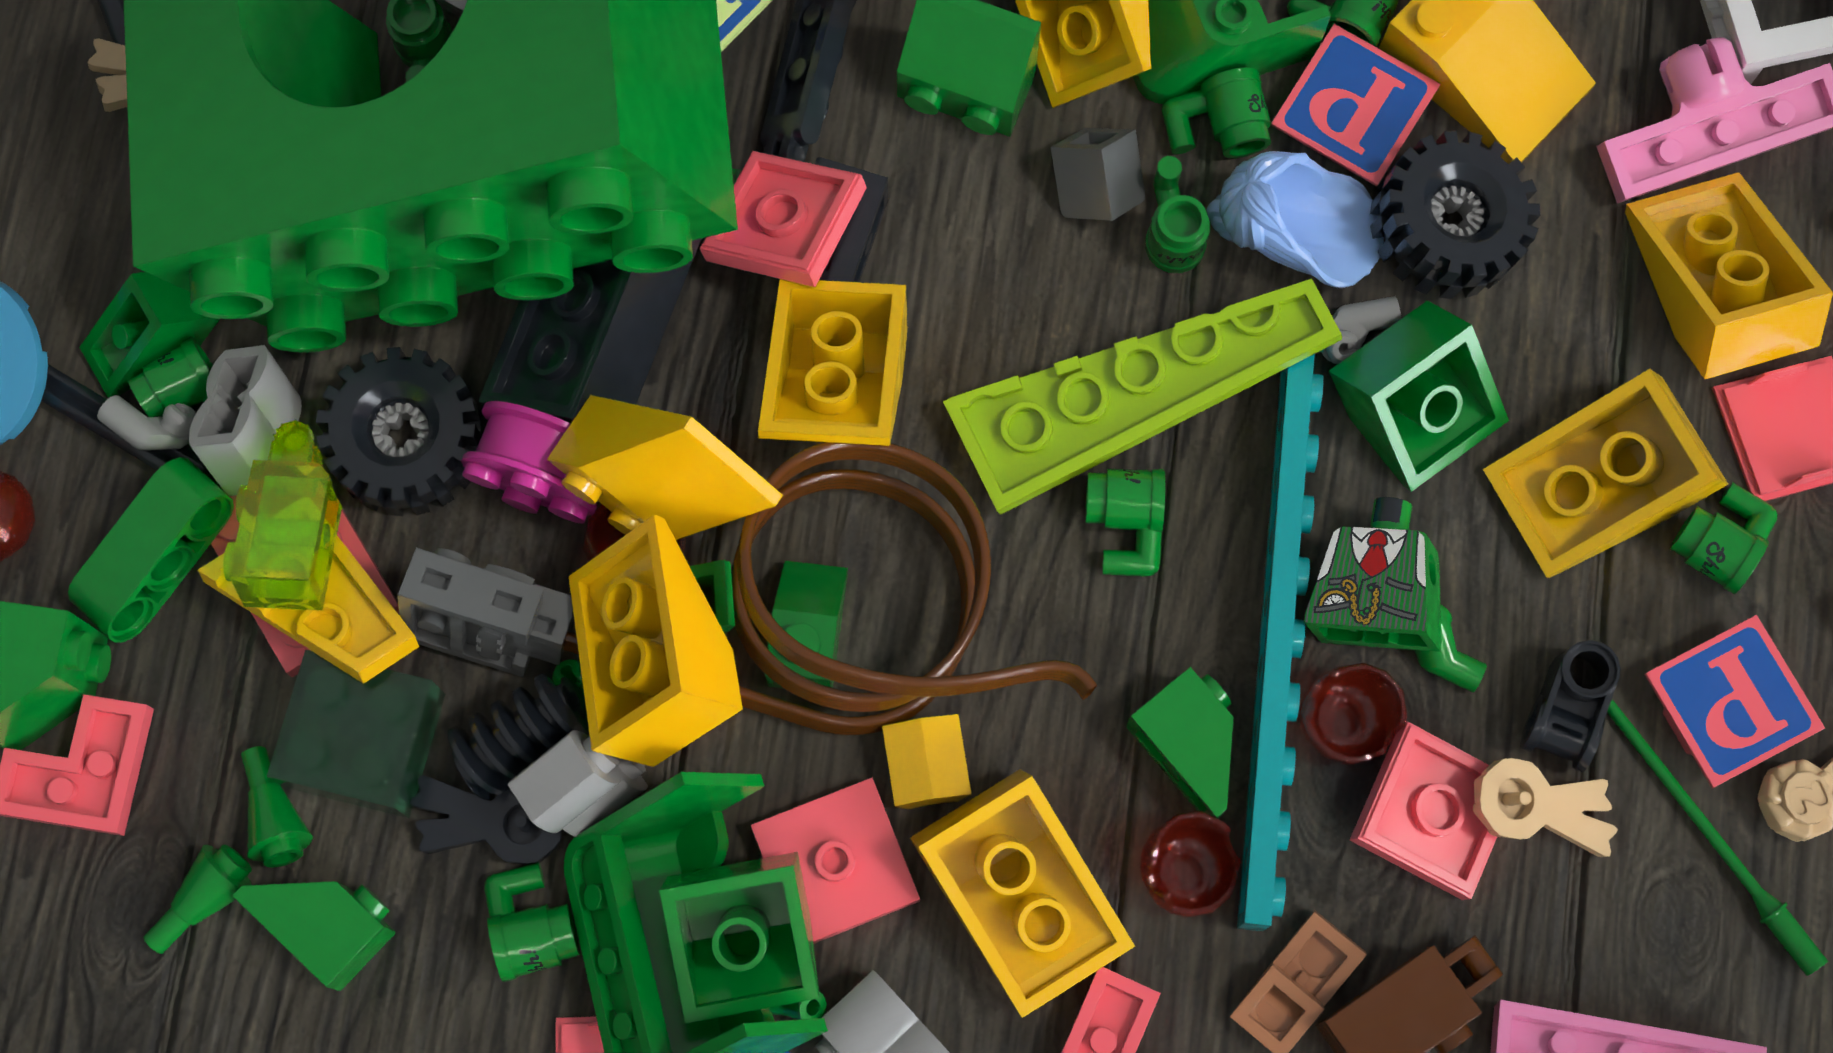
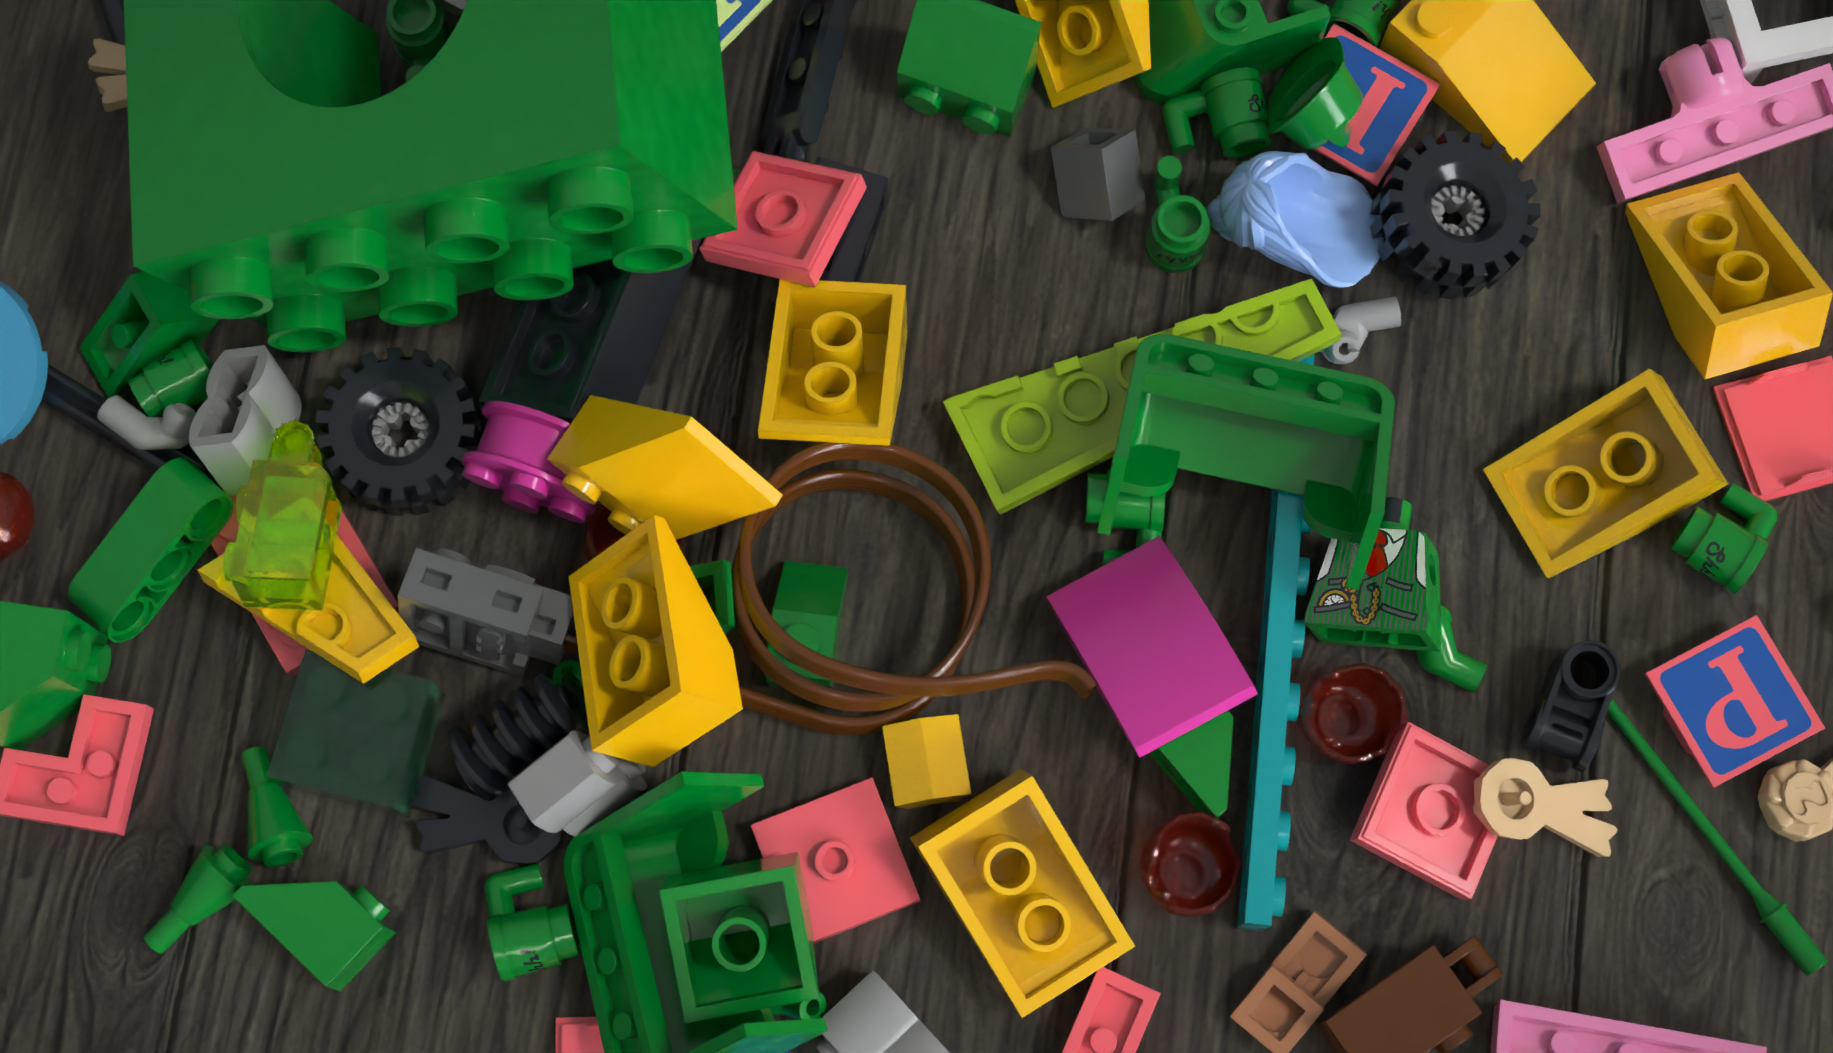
green slope [1329,300,1509,492] -> none
none -> dark pink slope [1046,536,1258,758]
none -> green windscreen [1097,334,1395,590]
none -> green piece [1267,37,1364,150]

